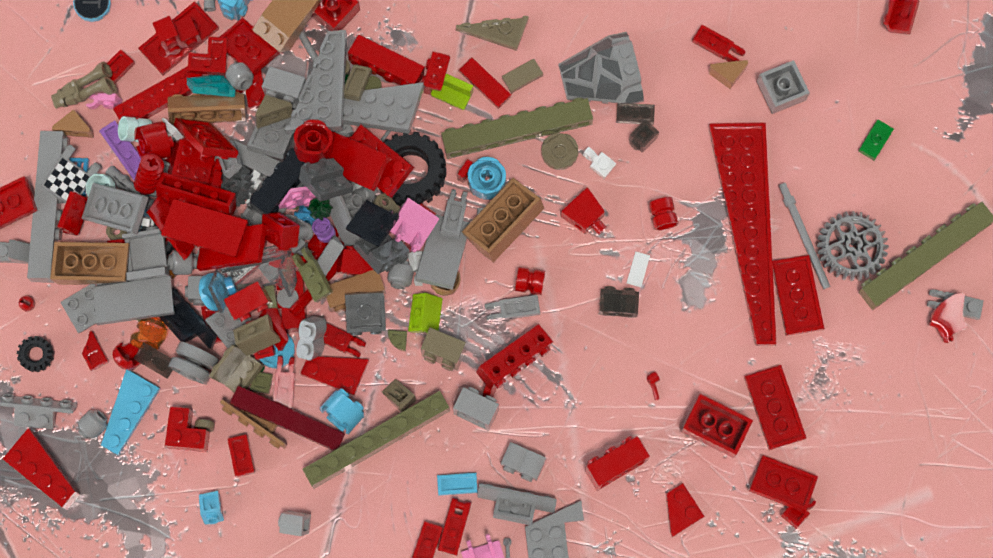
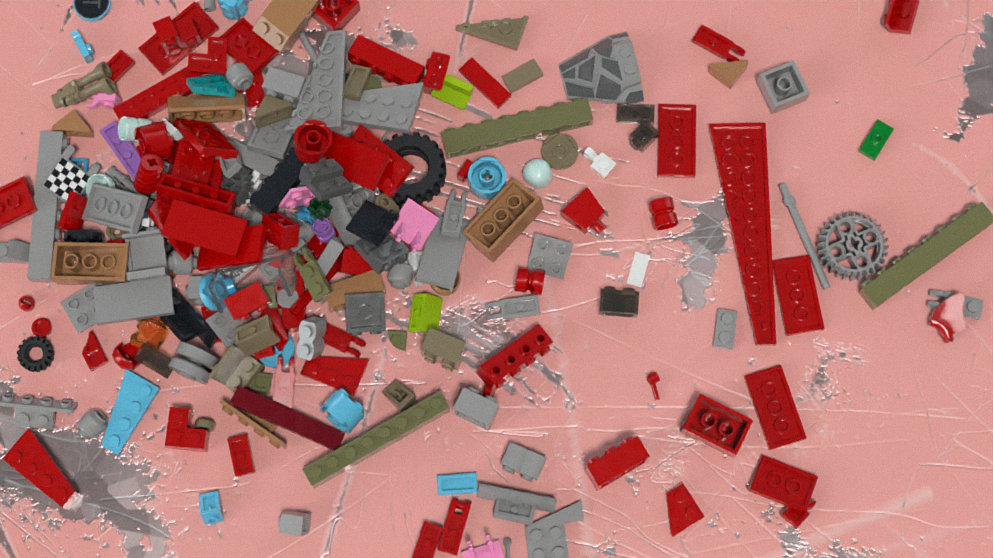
none -> red tile [31,318,52,338]
none -> black tile [63,230,103,243]
none -> medium azure plate [70,29,94,64]
none -> light aqua hair [523,159,553,189]
none -> light grey hinge [527,233,573,280]
none -> red tile [657,104,696,179]
none -> light grey plate [713,309,737,350]

